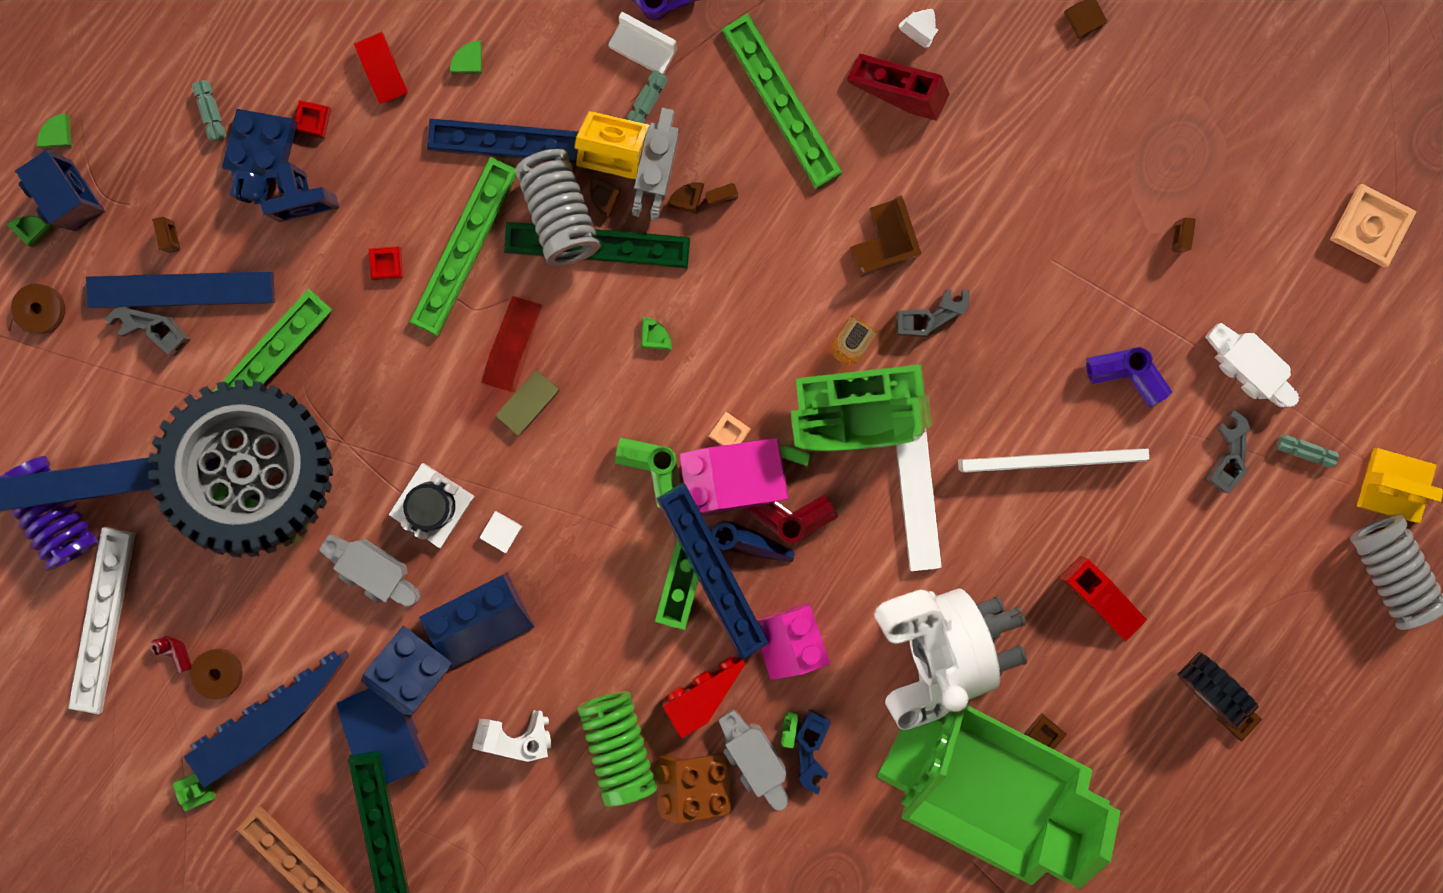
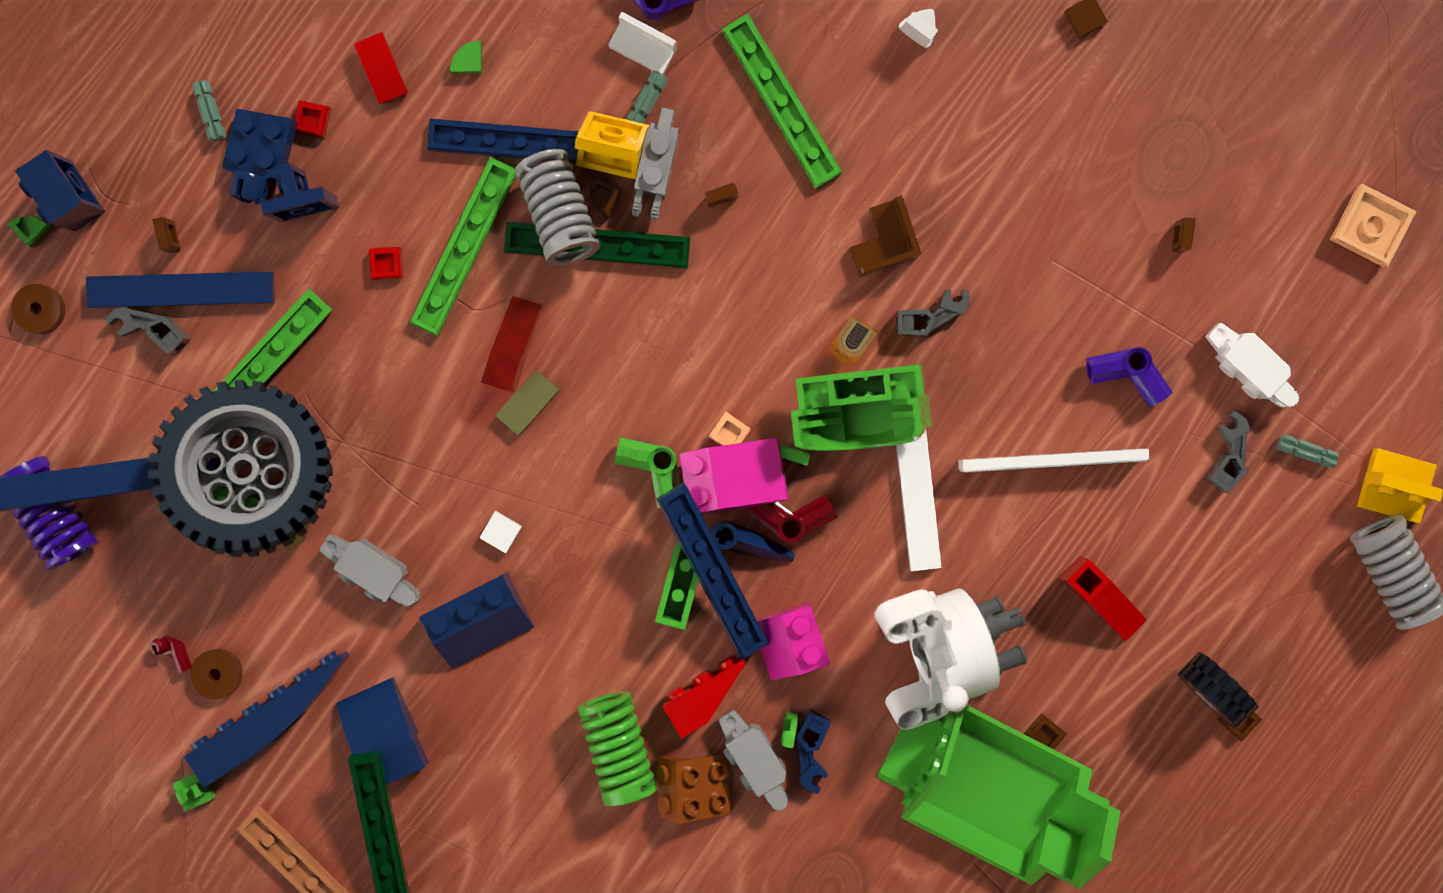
bright green tile [37,113,72,148] -> none
white tile [68,527,136,715] -> none
dark blue brick [361,625,452,719] -> none
piece [389,463,475,548] -> none
white tile [472,710,551,762] -> none
bright green tile [641,317,672,350] -> none
reddish brown tile [667,182,704,214] -> none
dark red slope [847,54,950,121] -> none

